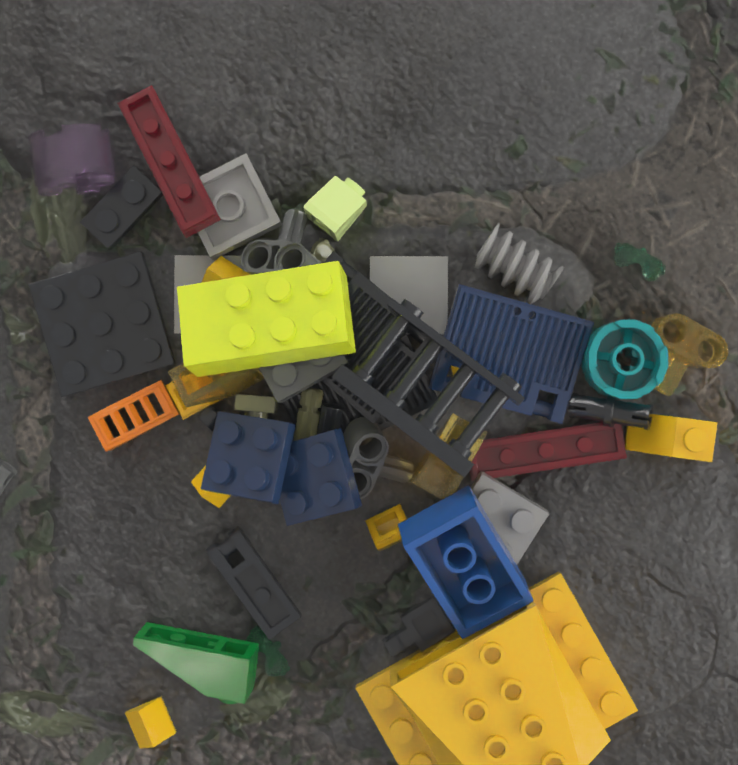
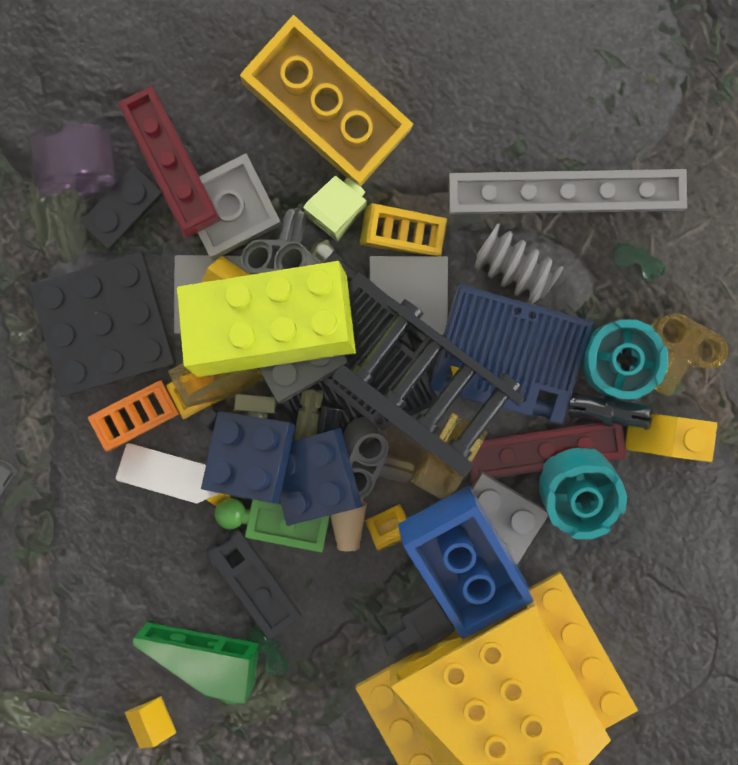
none -> white sticker [116,443,219,504]
none -> bright green plate [215,498,330,553]
none -> yellow brick [240,15,413,187]
none -> tan cone [330,499,367,551]
none -> yellow slope [360,203,447,256]
none -> light grey plate [449,169,687,215]
none -> teal brick [539,448,627,539]

